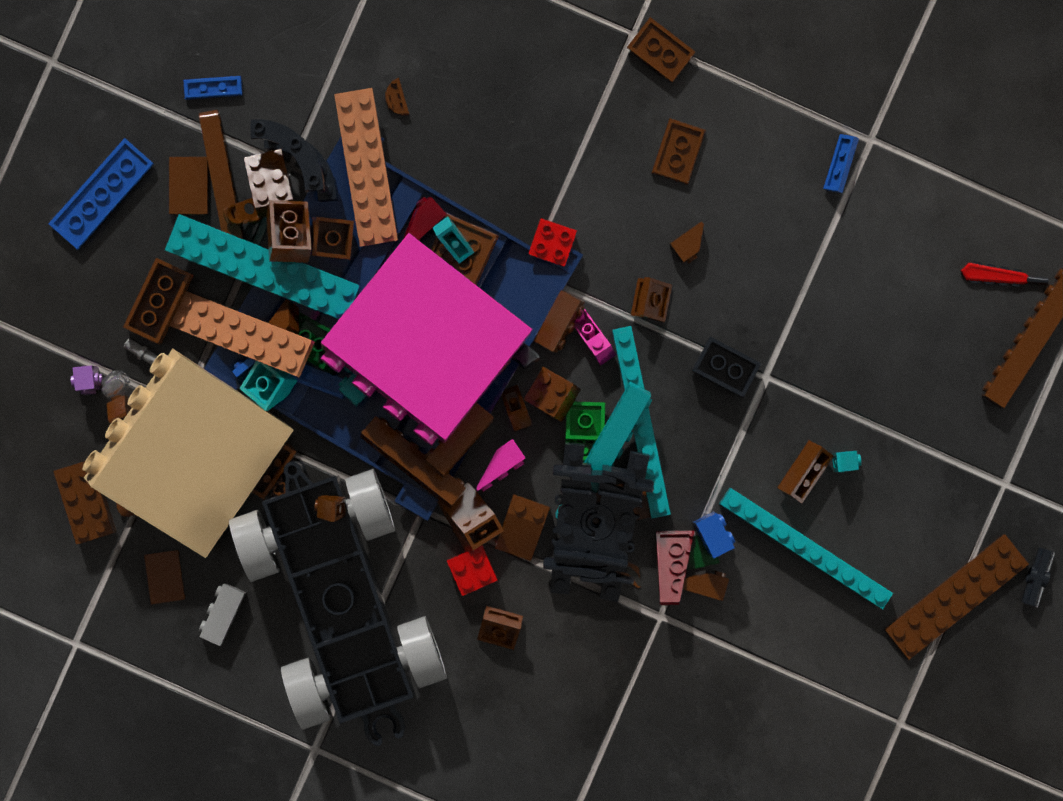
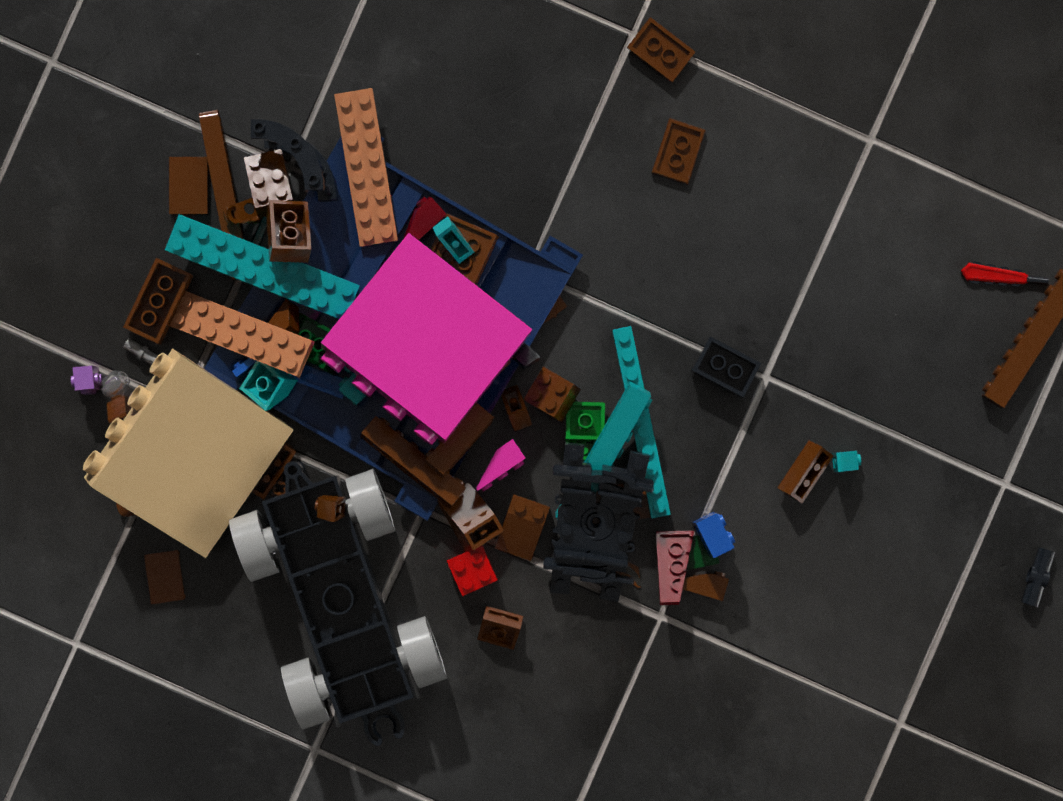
blue plate [48,138,154,249] -> none
reddish brown brick [53,461,117,545] -> none
blue tile [183,76,243,100] -> none
light grey brick [199,583,247,646] -> none
reddish brown brick [310,217,354,260] -> none
reddish brown tile [385,78,409,116] -> none
red bracket [529,218,577,267] -> none
reddish brown brick [534,290,585,352] -> none
dark pink slope [574,309,616,366] -> none
reddish brown bracket [631,277,672,322] -> none
reddish brown slope [669,221,704,264] -> none
teal brick [719,488,893,609] -> none
blue plate [823,134,859,193] -> none
reddish brown plate [884,534,1029,660] -> none

